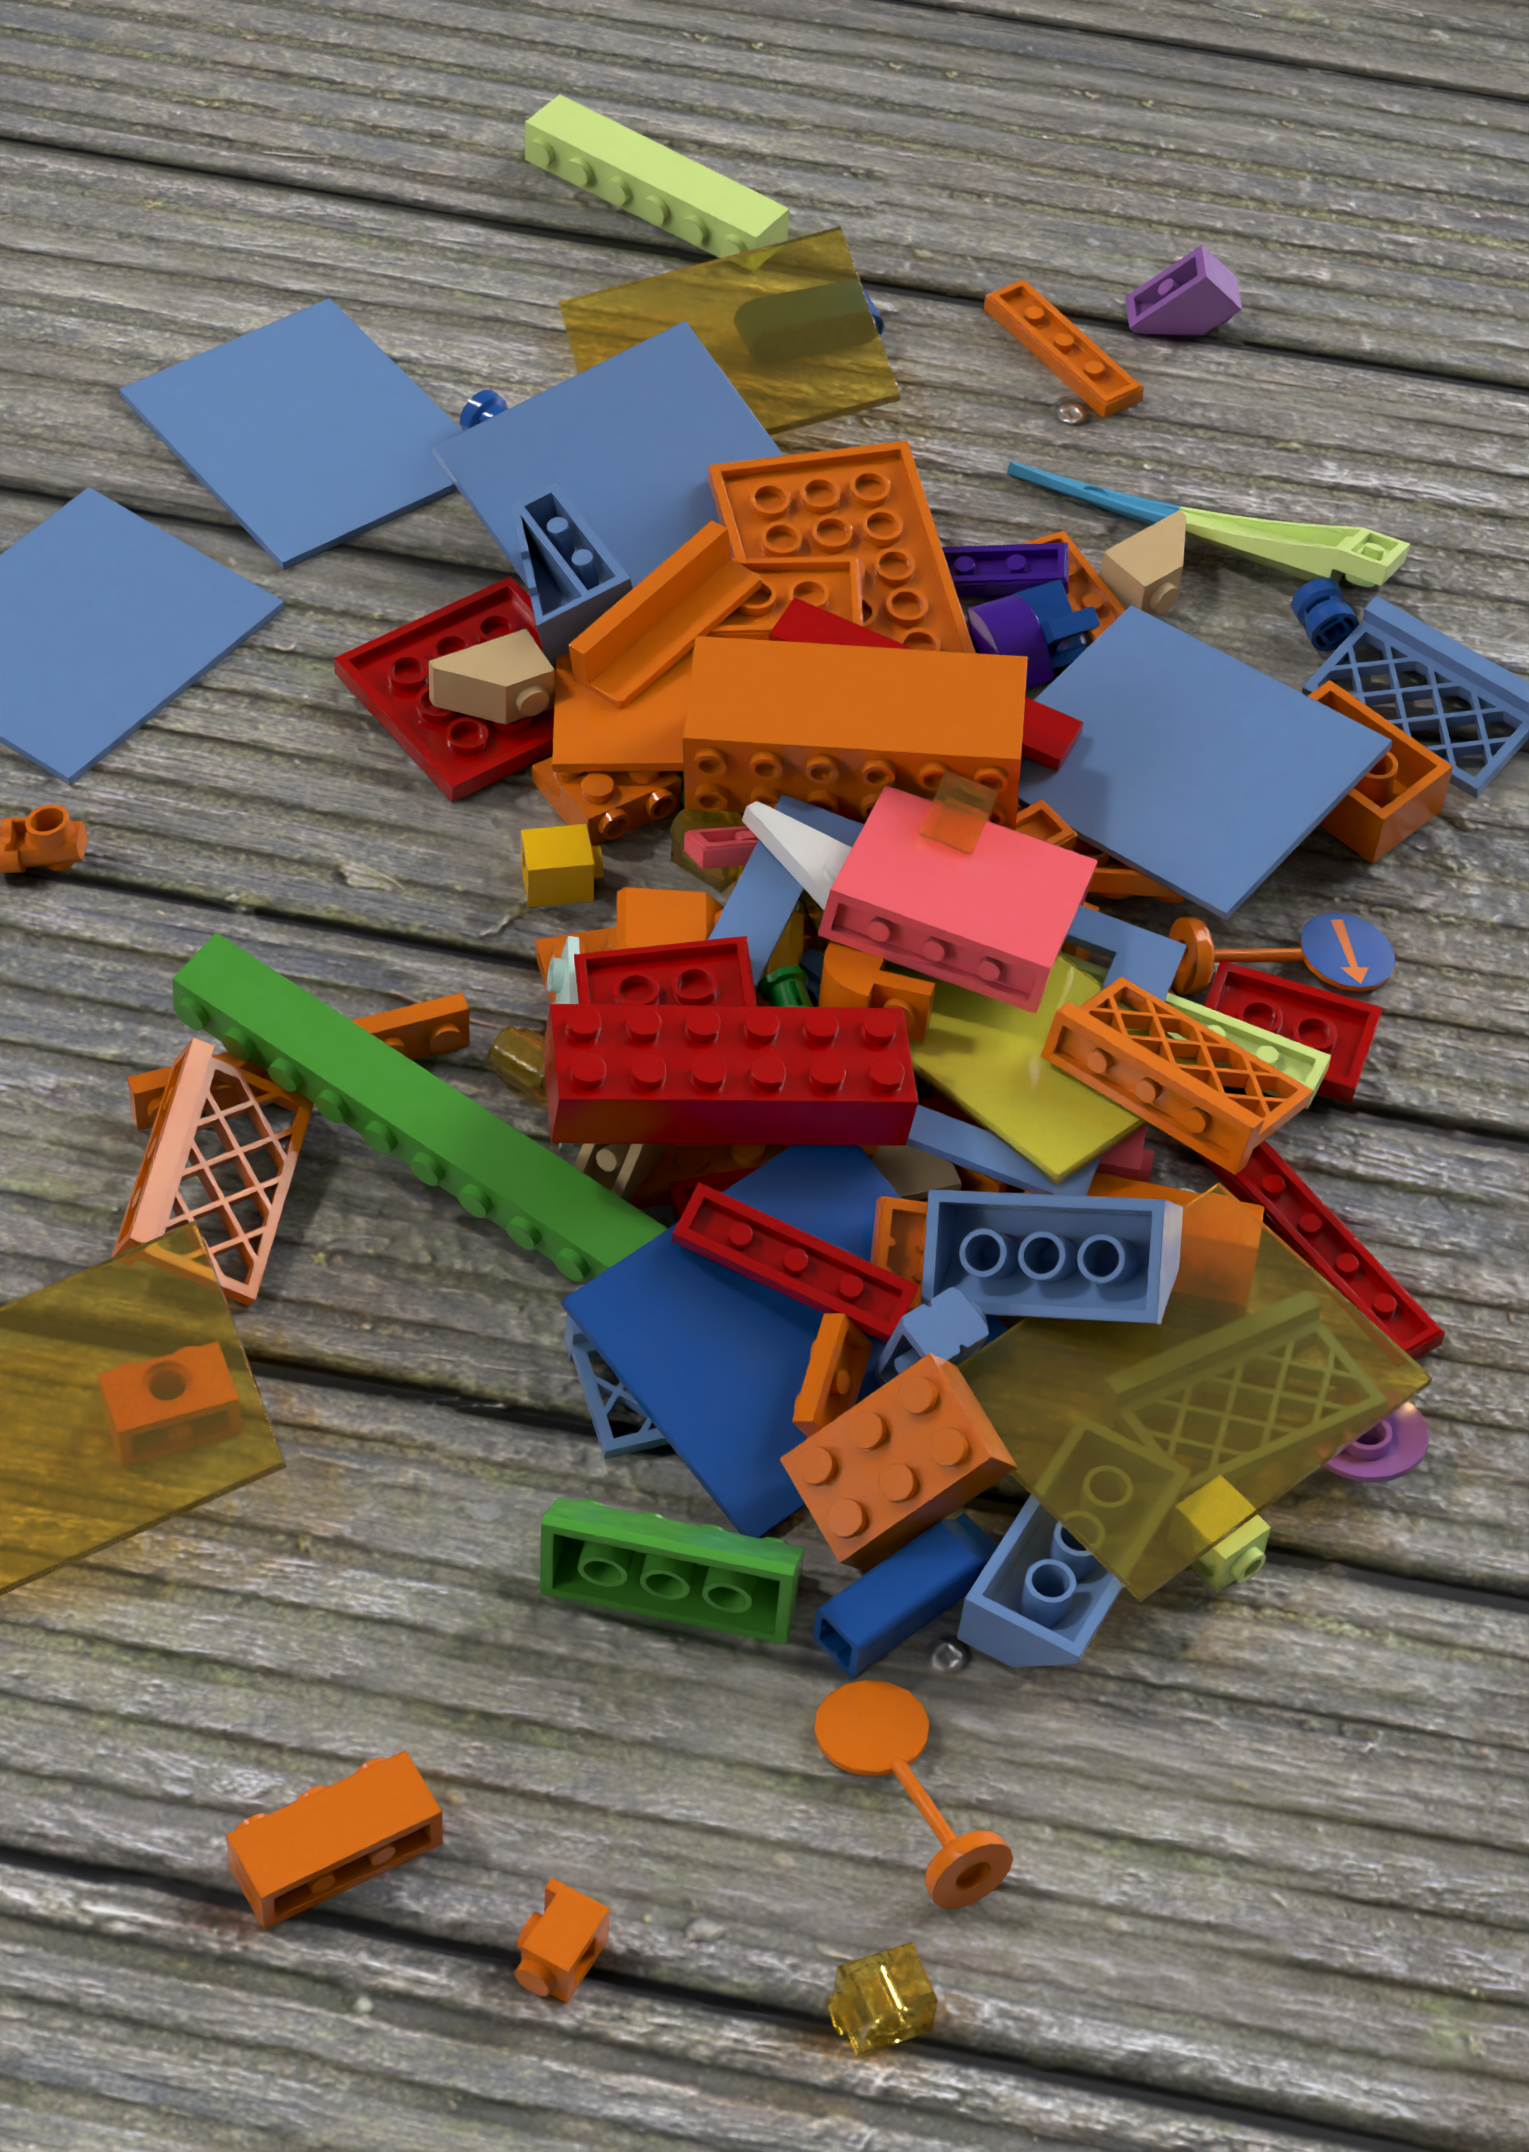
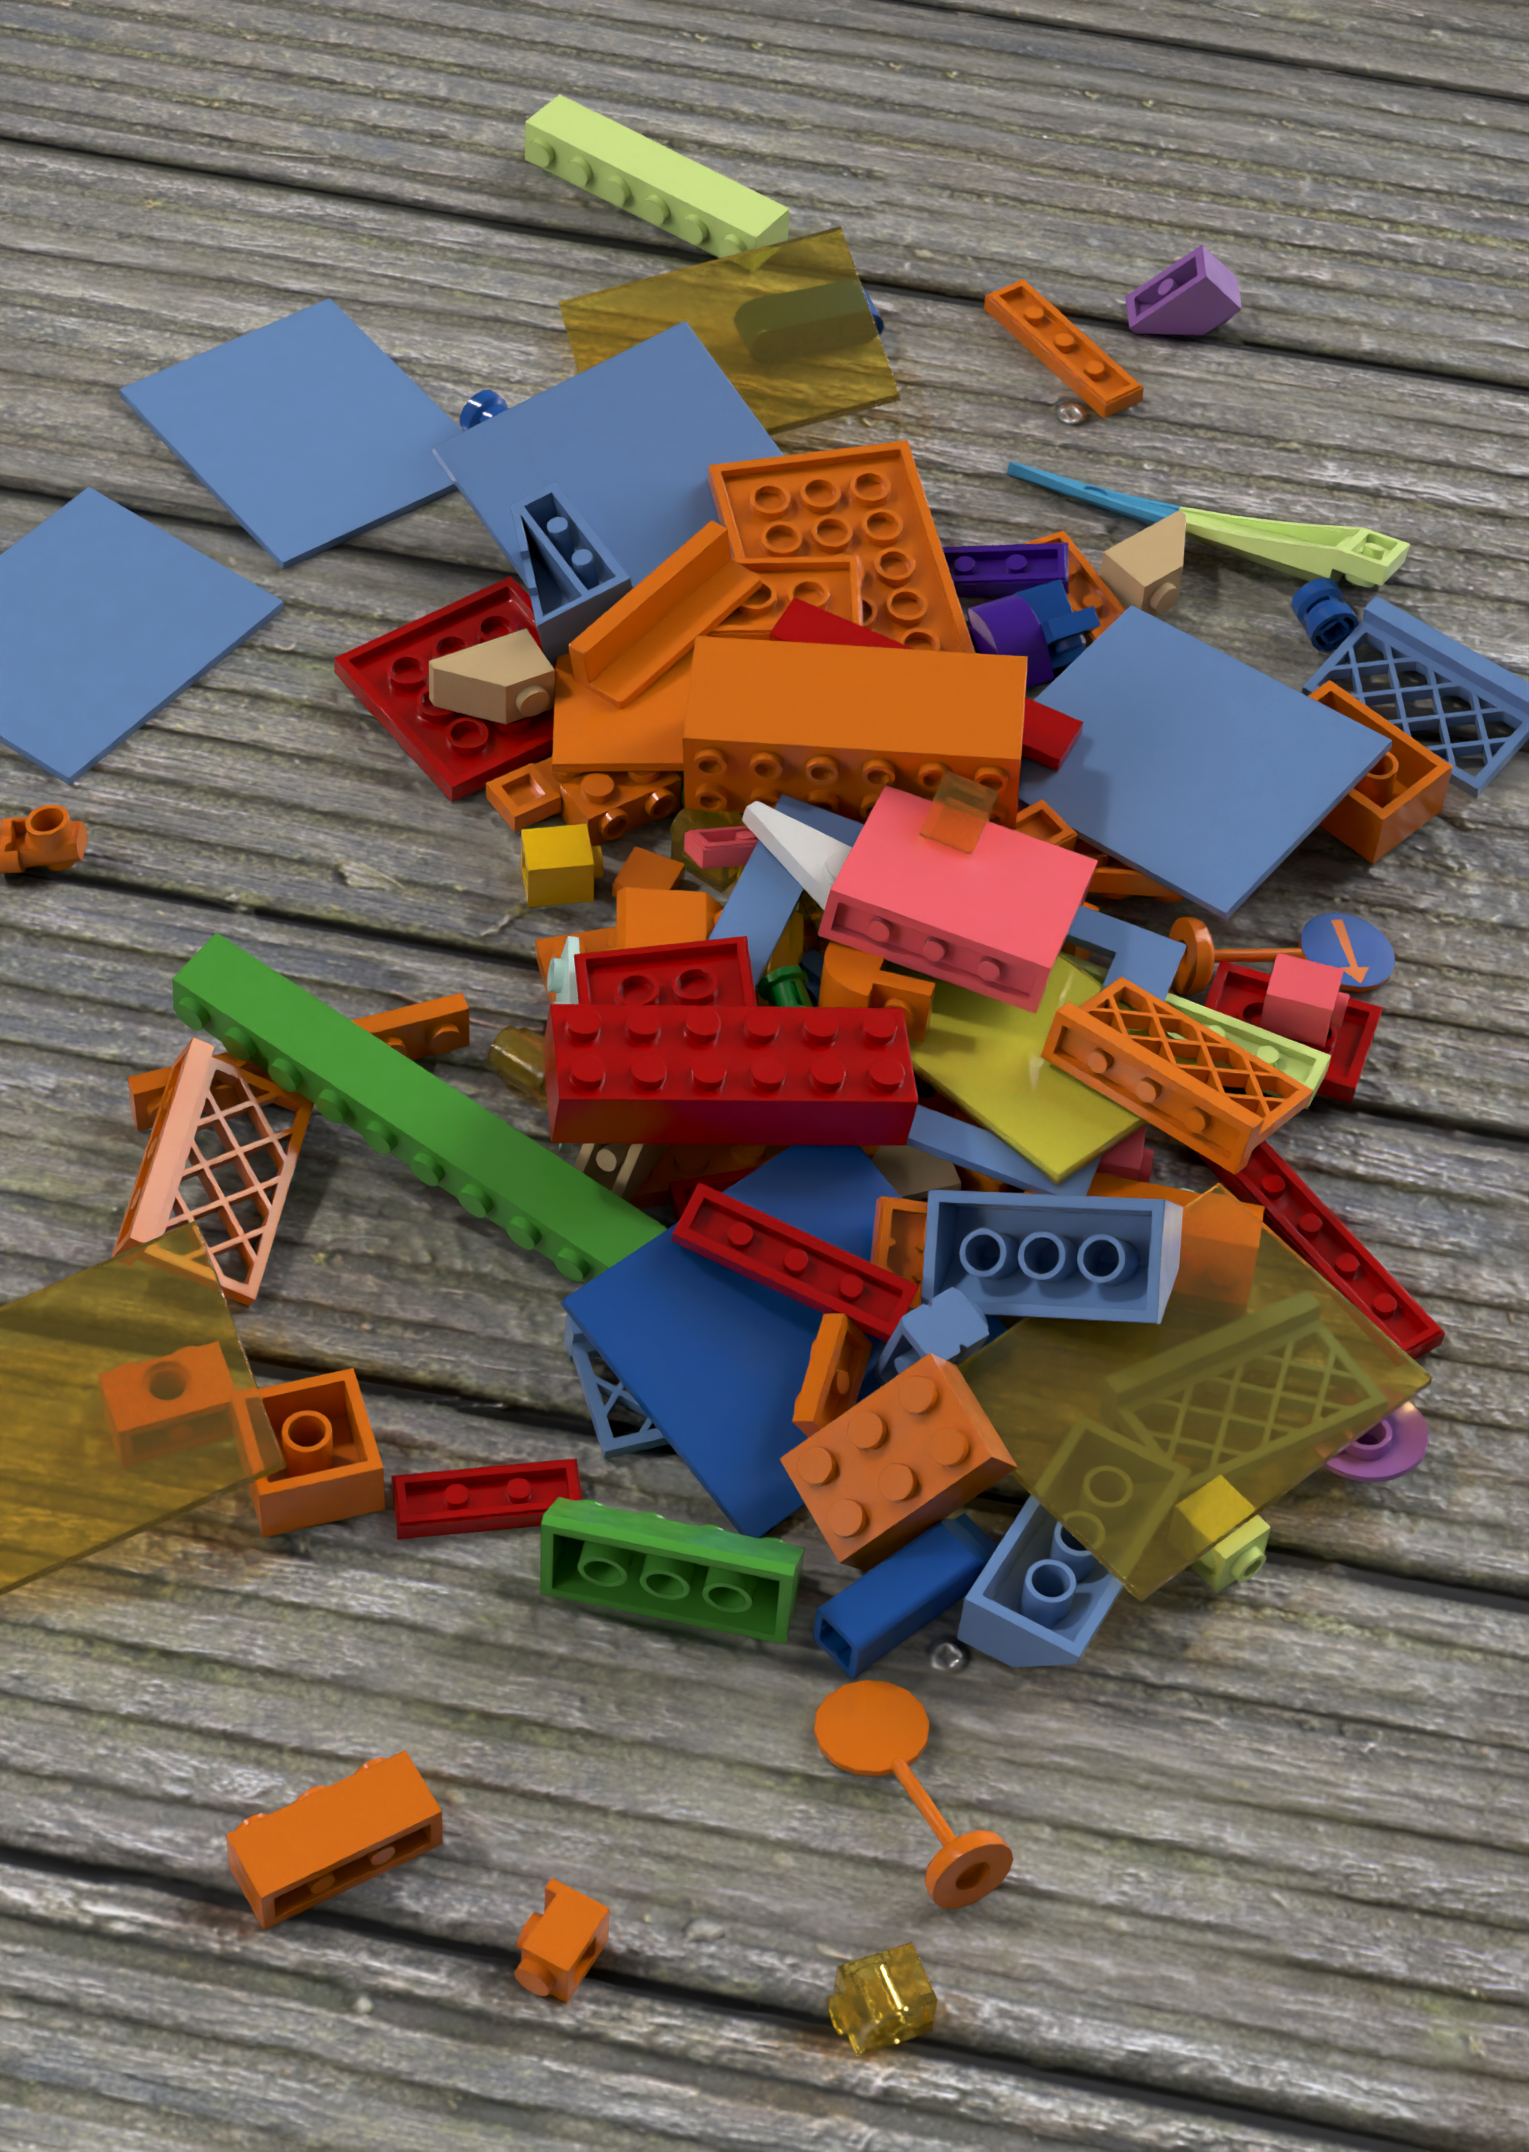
none -> orange brick [231,1368,385,1538]
none -> red tile [391,1458,583,1540]
none -> orange plate [486,763,561,832]
none -> orange tile [612,846,685,898]
none -> coral brick [1259,953,1350,1047]

